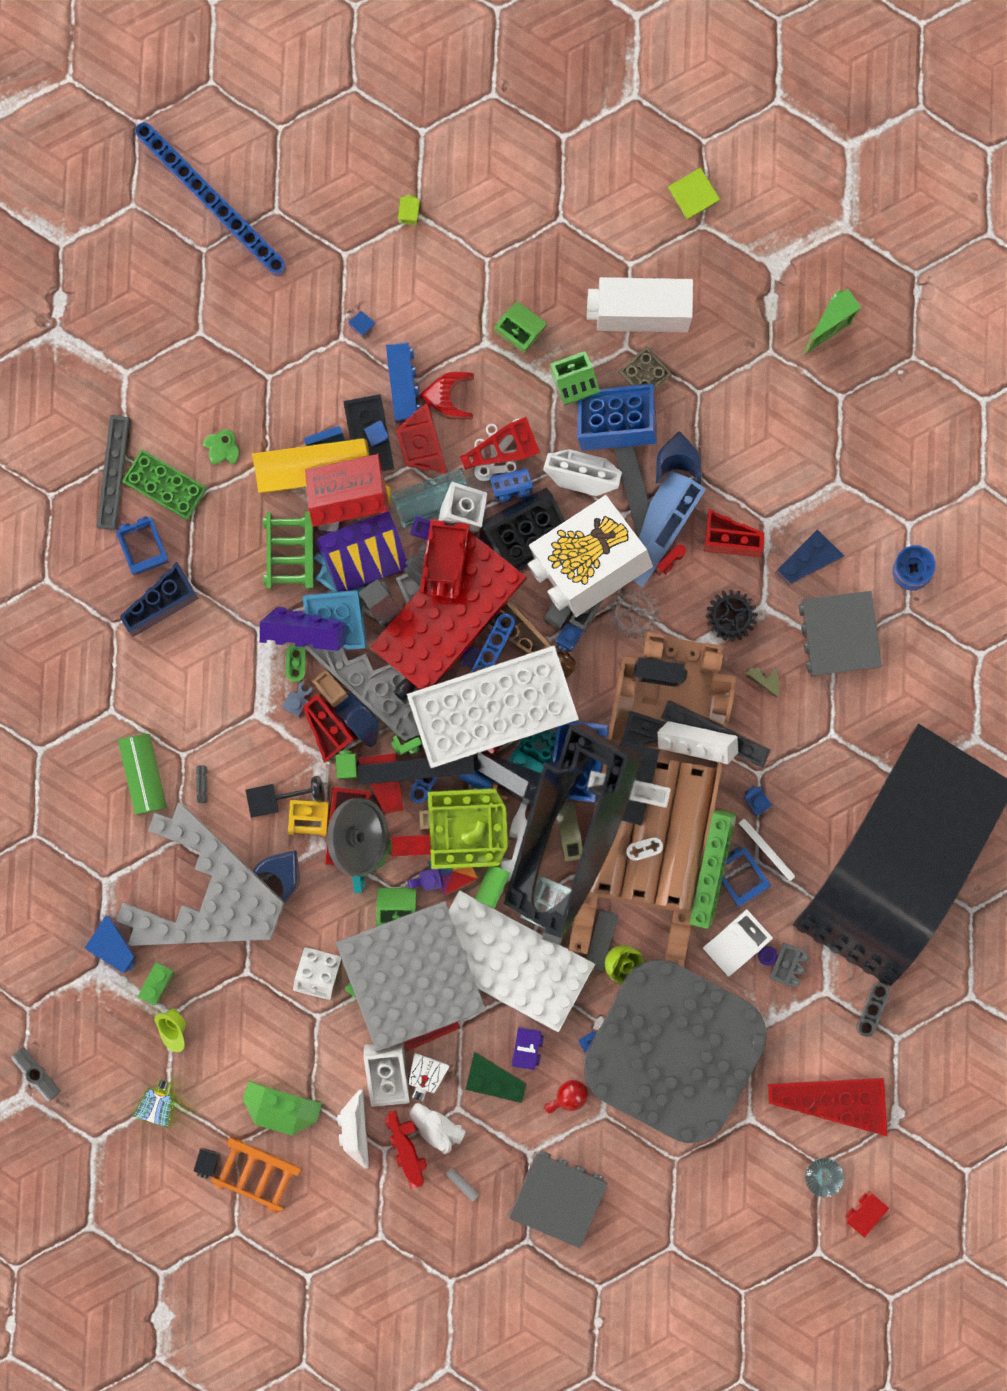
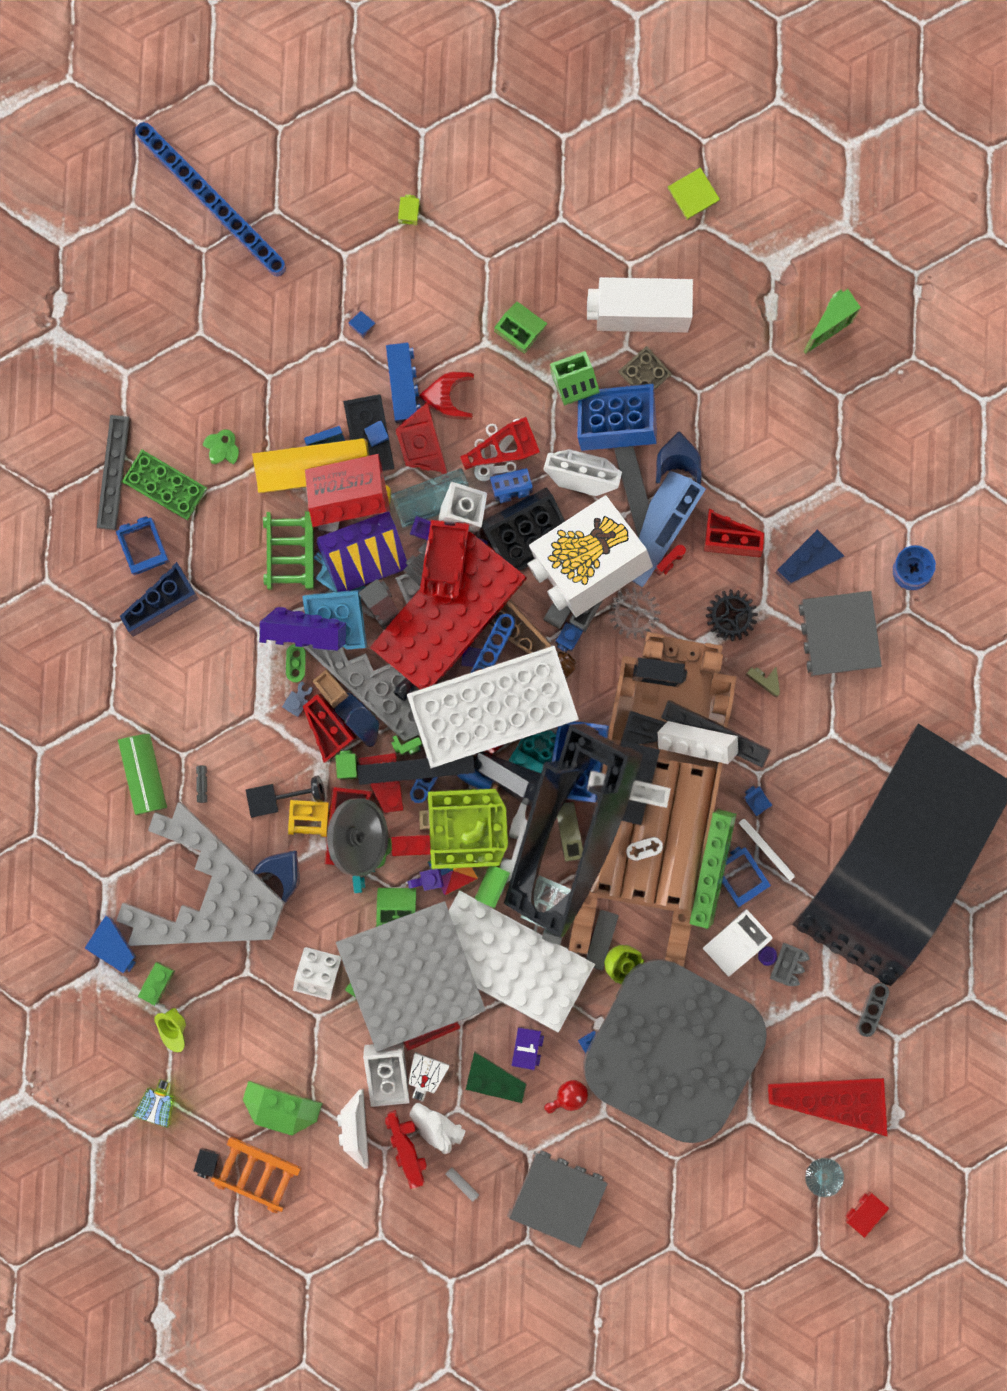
dark grey piece [11,1047,61,1102] -> none

